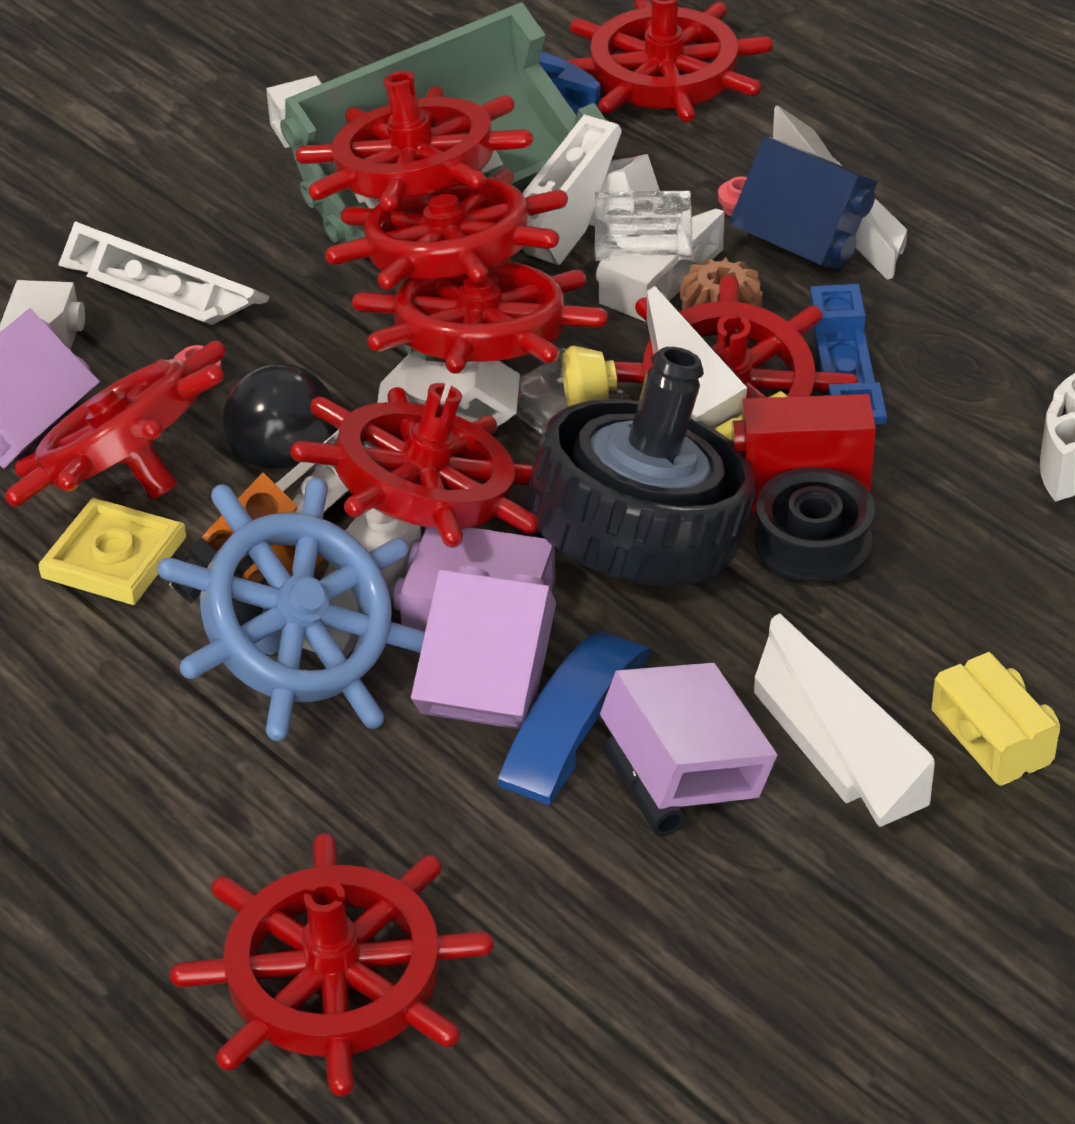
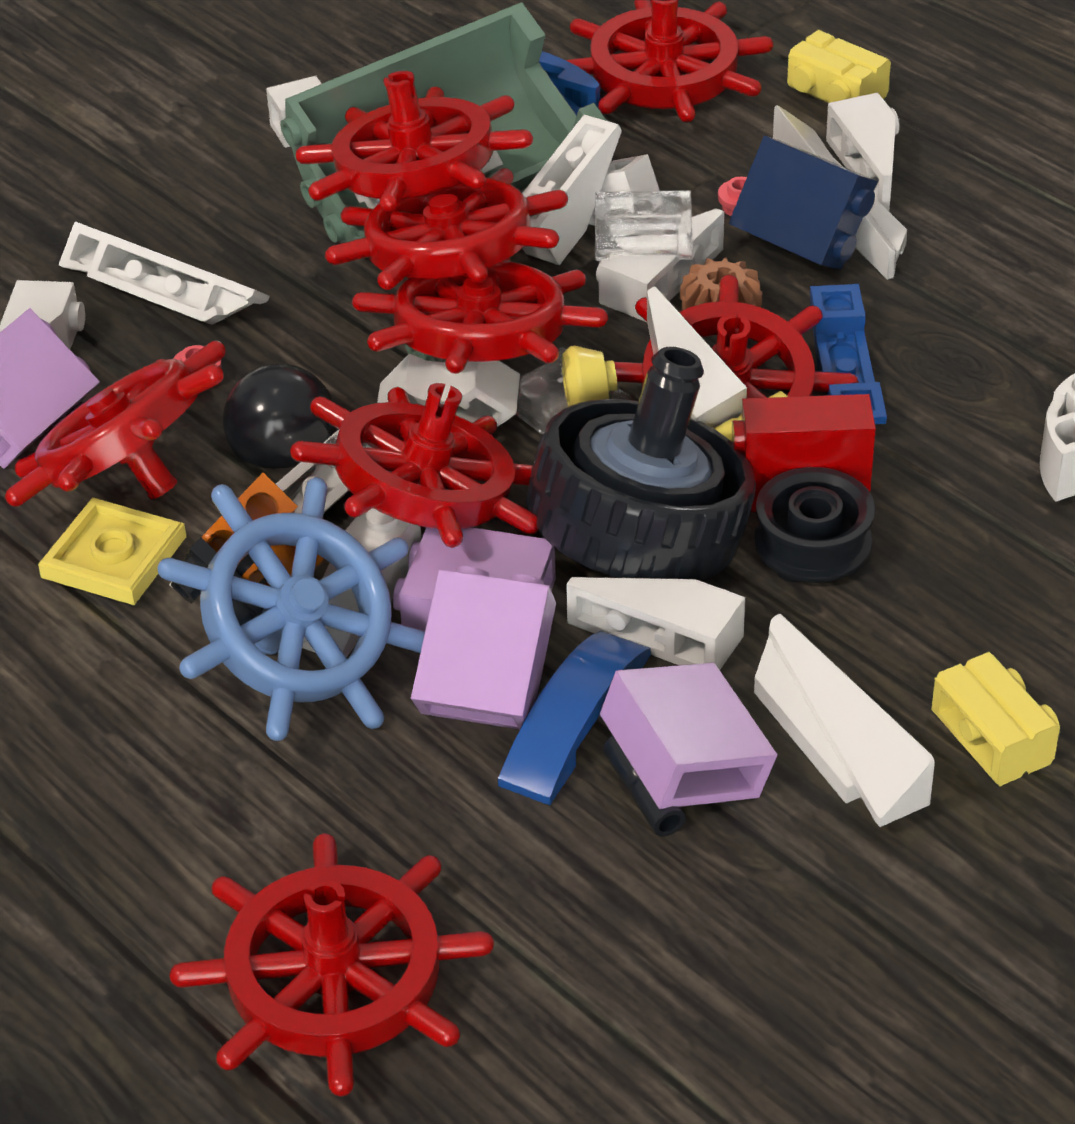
none -> white slope [566,577,745,670]
none -> light yellow brick [787,30,891,103]
none -> white slope [826,92,899,211]

